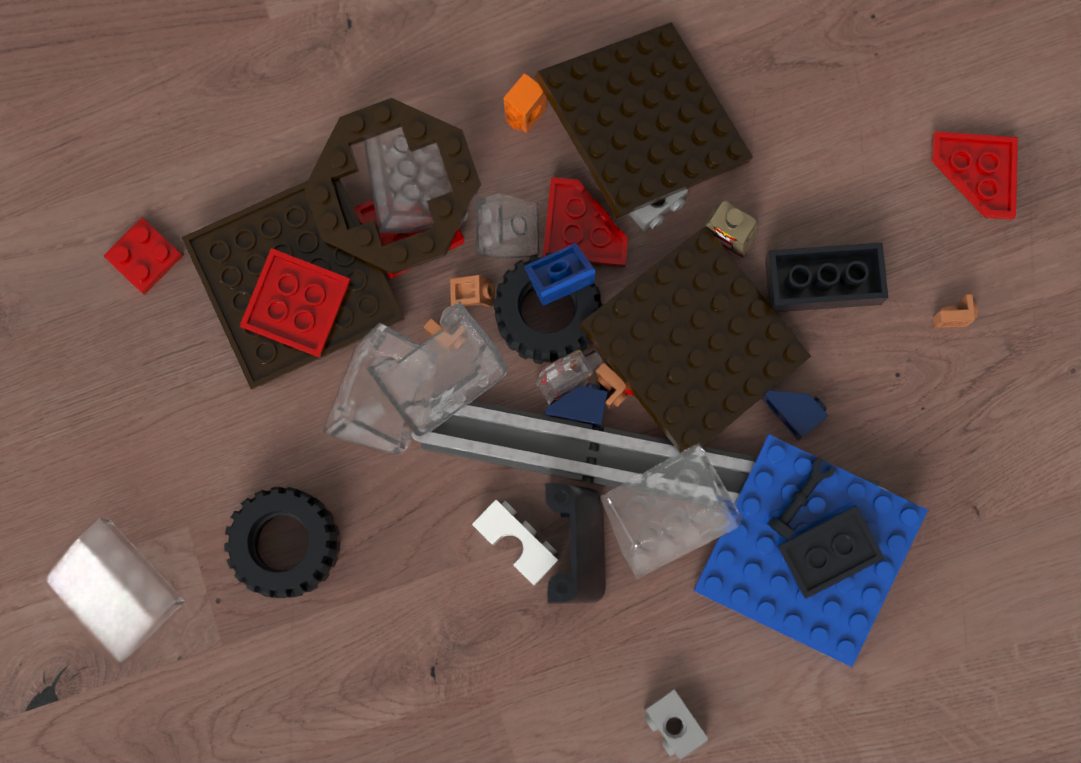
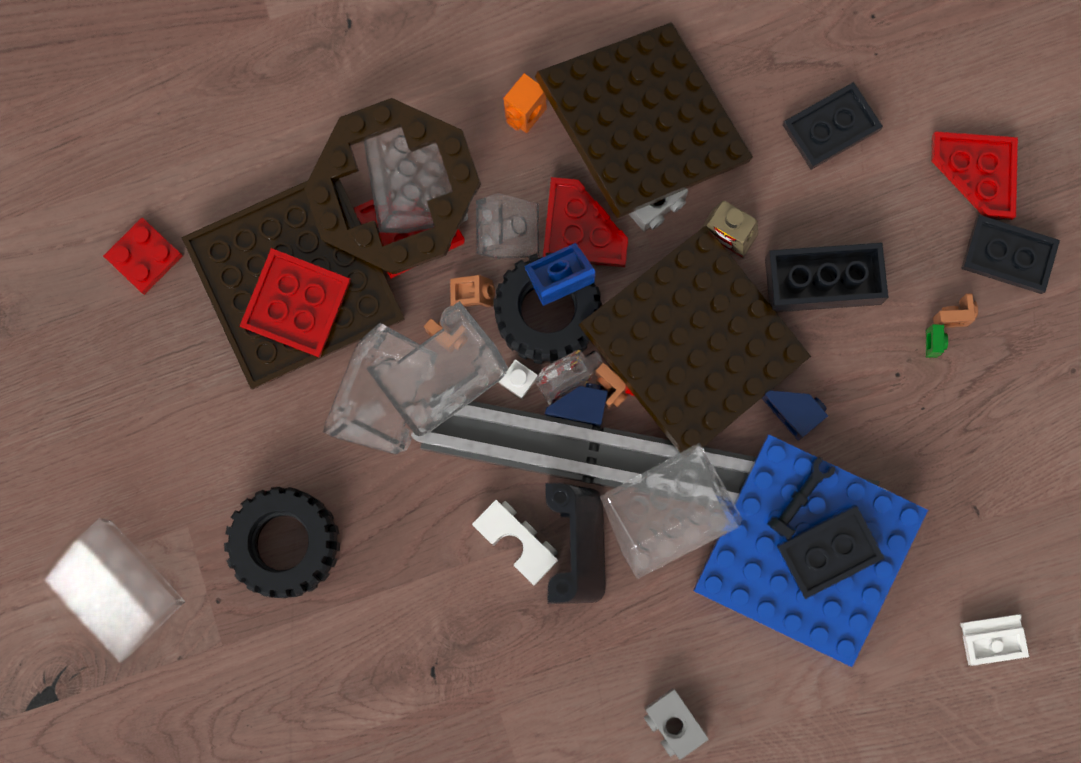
none -> white plate [499,359,538,399]
none -> black plate [782,82,883,170]
none -> green plate [926,324,948,358]
none -> white plate [960,614,1029,666]
none -> black plate [961,215,1060,294]

